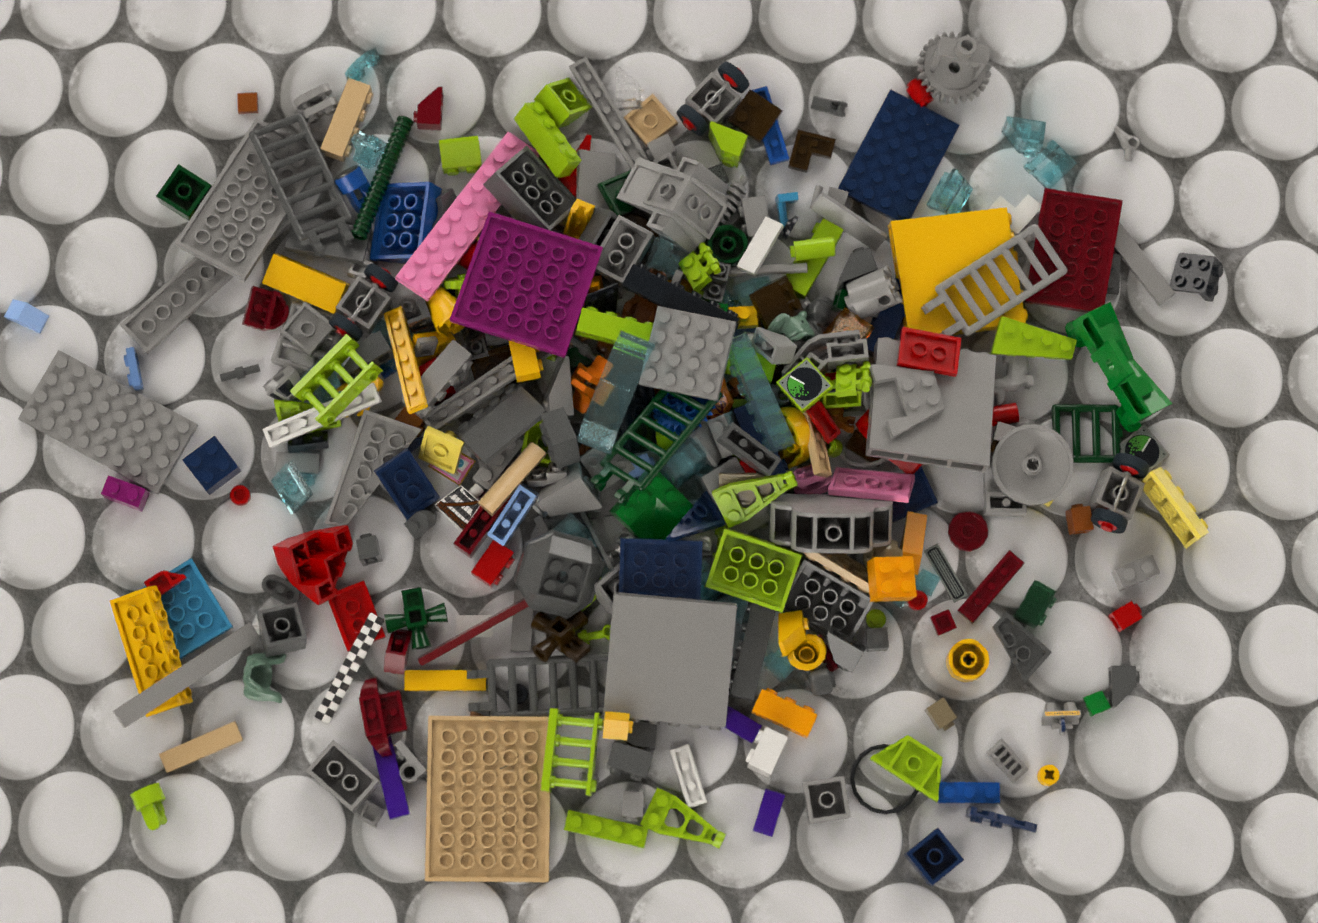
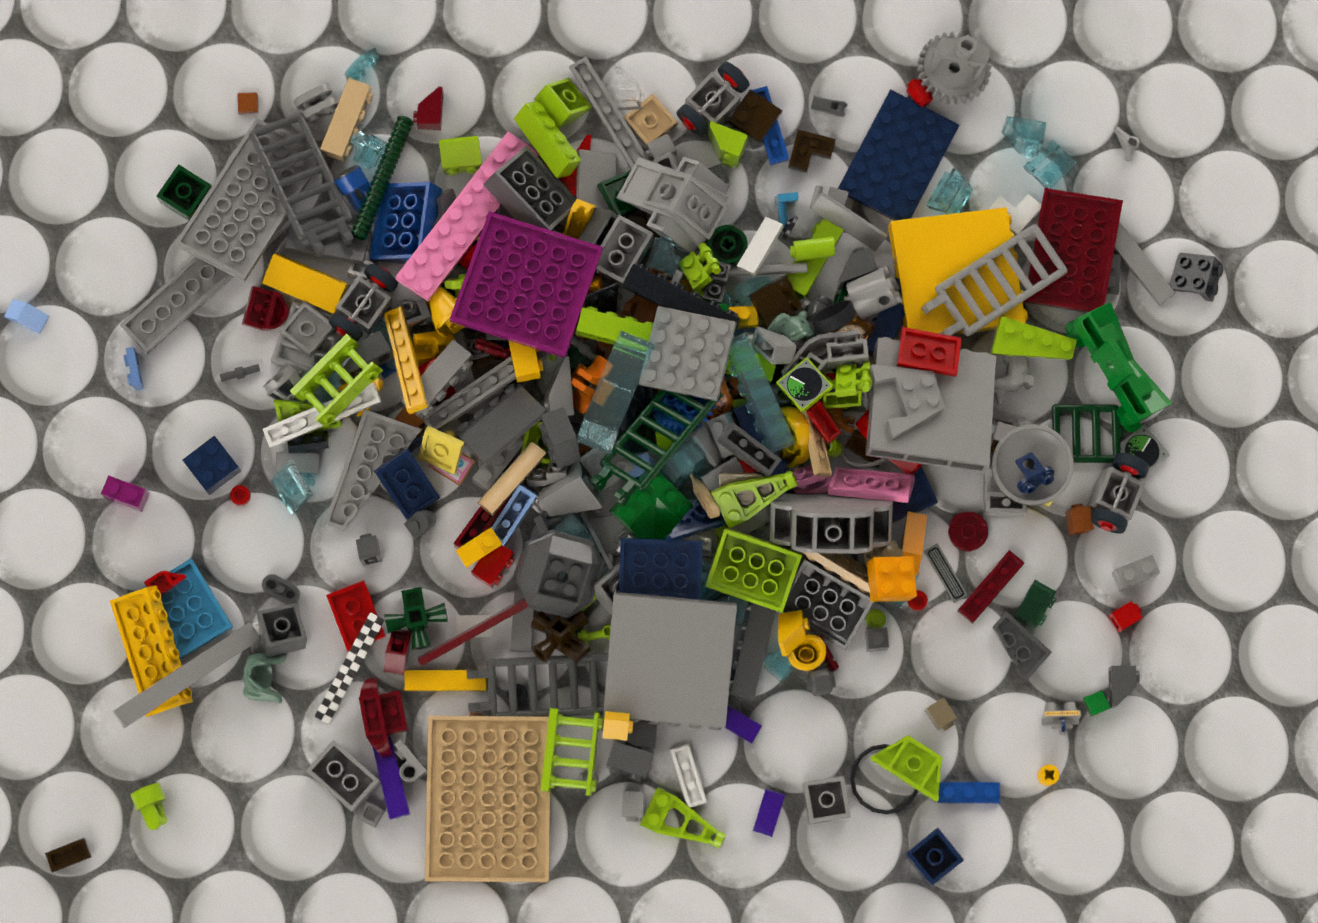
light grey plate [18,350,198,494] -> none
tan tile [159,721,243,773] -> none
red brick [272,525,353,605] -> none
light grey tile [414,336,438,357] -> none
torso [435,483,484,531] -> none
lime plate [564,810,648,848] -> none
light grey piece [716,175,749,228] -> none
light grey brick [738,195,769,242] -> none
white brick [745,727,788,778] -> none
light orange brick [751,688,818,739] -> none
slope [826,627,866,672] -> none
clear light blue plate [915,569,940,597] -> none
dark red plate [930,609,957,636] -> none
yellow brick [946,639,989,682] -> none
dark blue wing [965,806,1037,833] -> none
light grey slope [986,739,1029,783] -> none
red brick [992,403,1019,427] -> none
light yellow slope [1141,467,1209,549] -> none
none -> dark brown plate [45,838,92,873]
none -> yellow slope [456,527,502,568]
none -> dark red axle [474,338,511,359]
none -> tan piece [689,473,720,518]
none -> black tyre [811,300,855,333]
none -> dark blue bracket [1015,452,1054,494]

